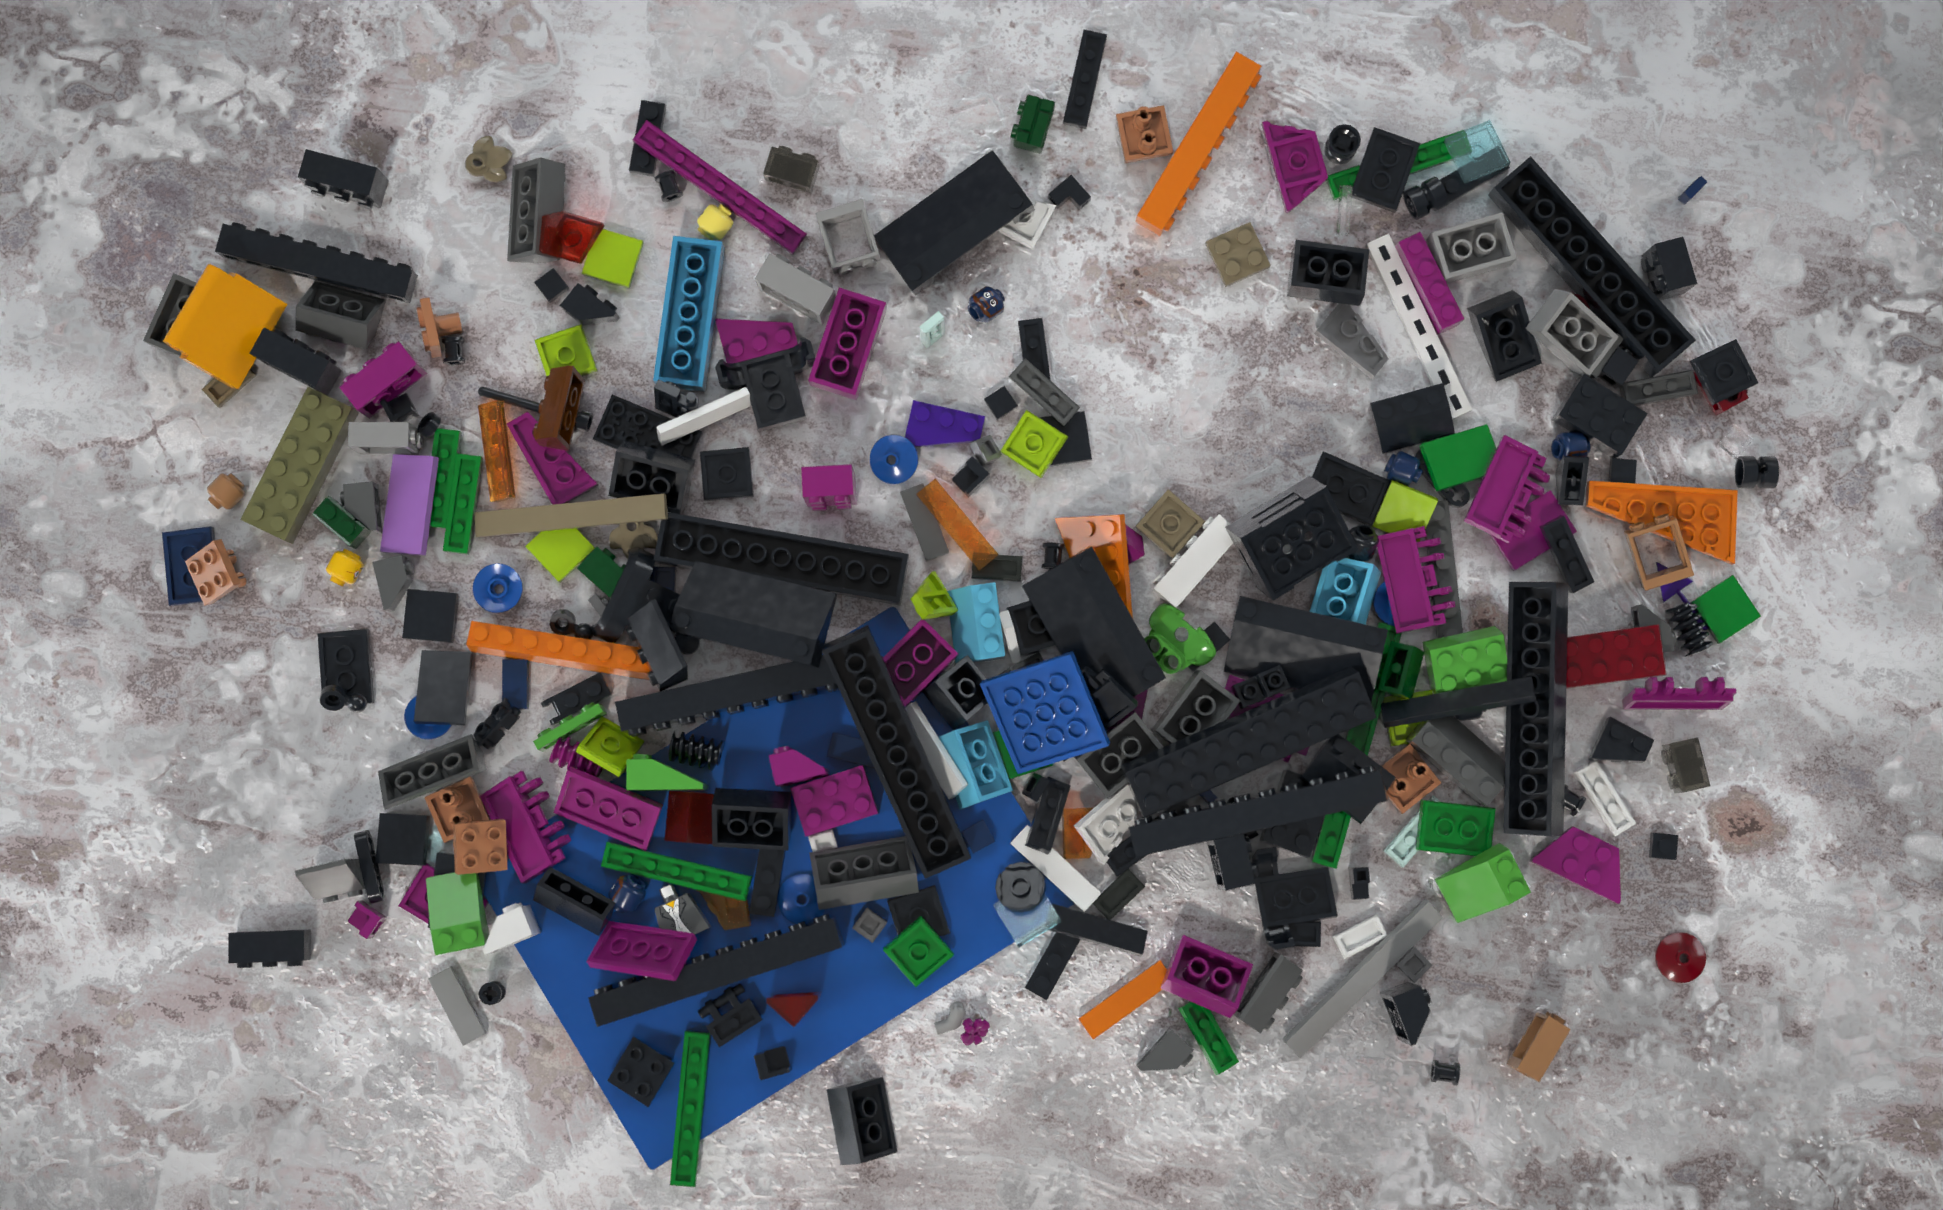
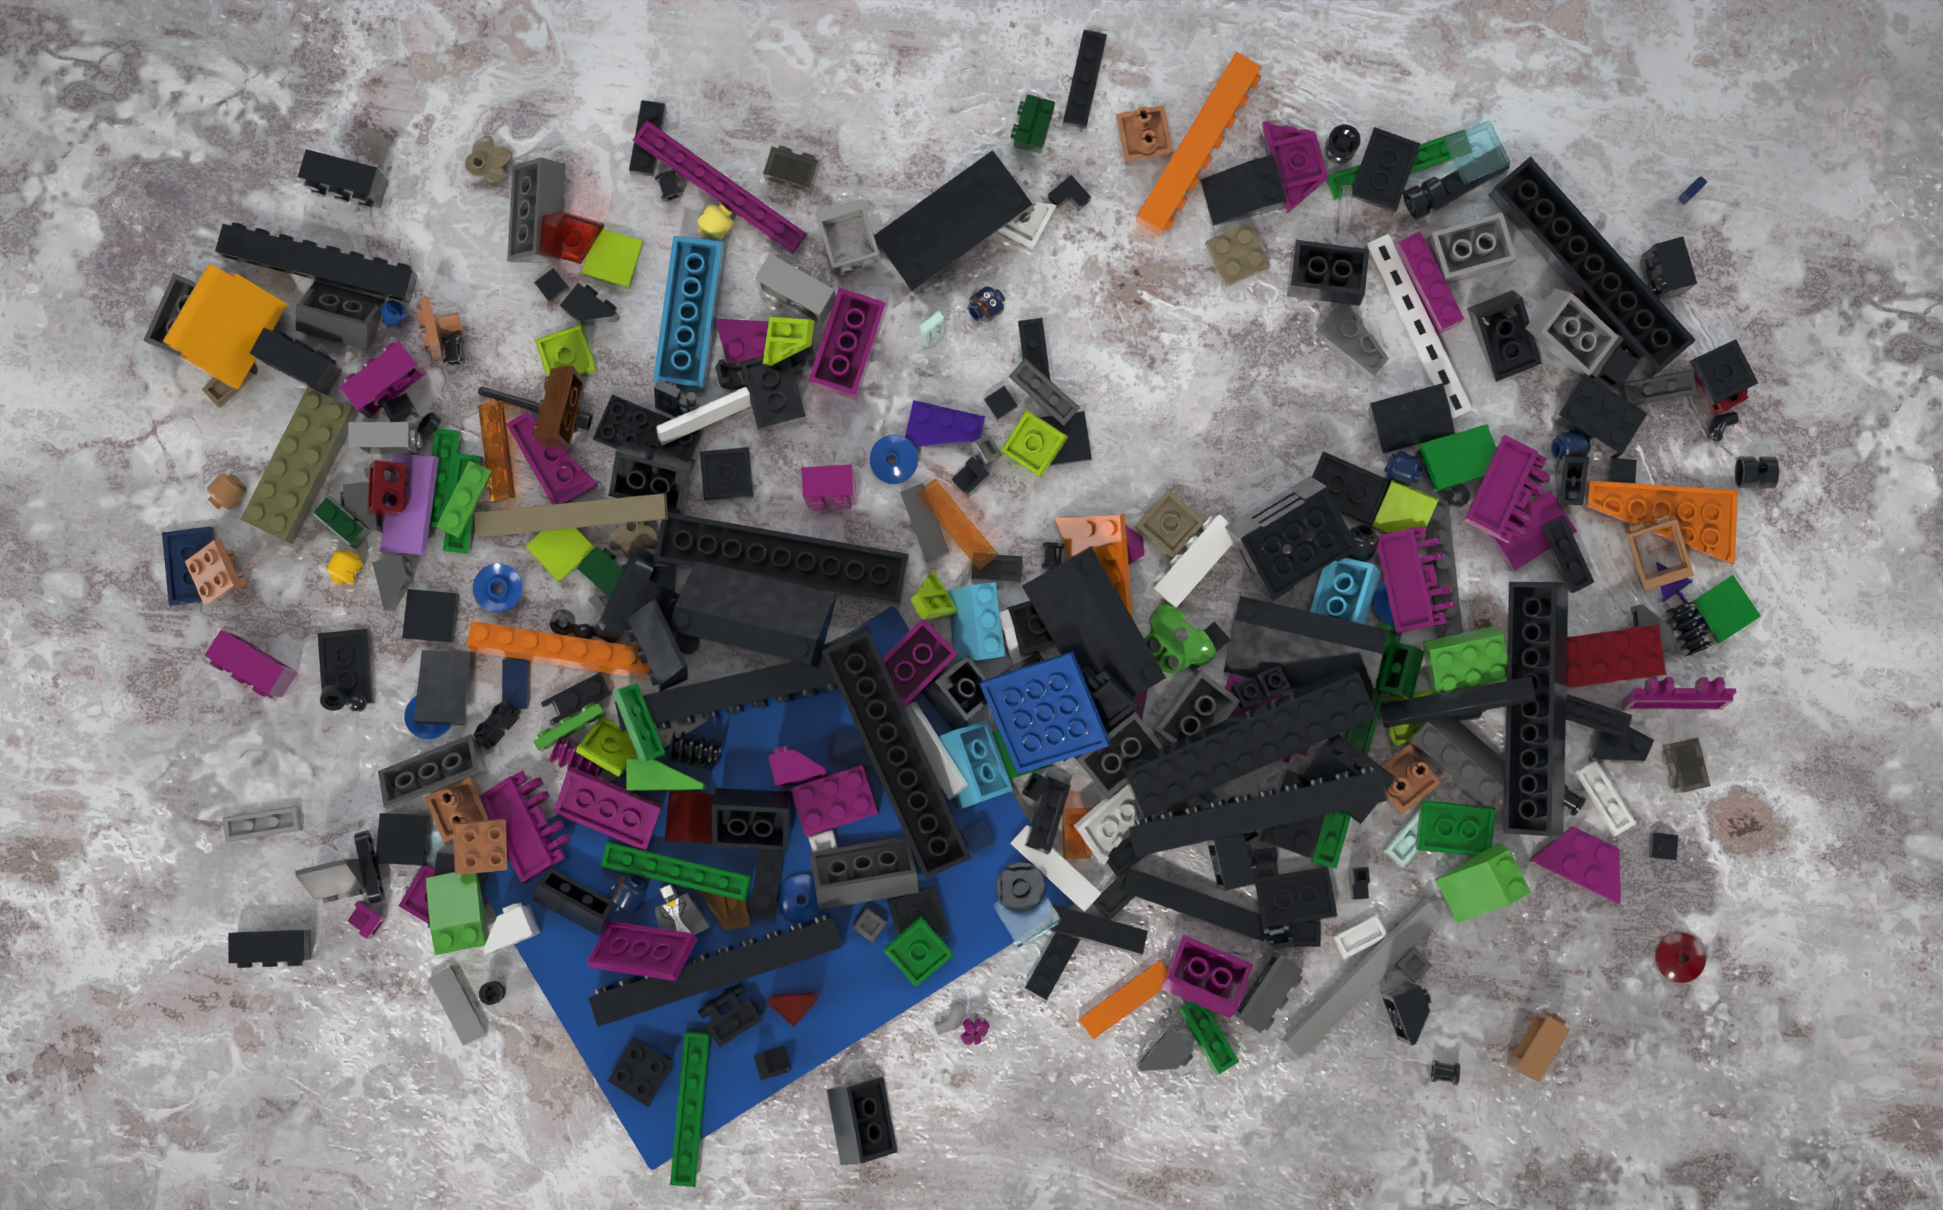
none -> magenta brick [204,630,298,698]
none -> light grey tile [222,806,302,842]
none -> dark red brick [367,460,408,516]
none -> blue tile [381,300,407,326]
none -> bright green plate [436,460,493,538]
none -> green plate [613,683,665,763]
none -> lime wing [763,317,815,365]
none -> black tile [1121,868,1265,942]
none -> black slope [1200,155,1287,227]
none -> black tile [1566,694,1633,740]
none -> black arm [1707,411,1739,442]

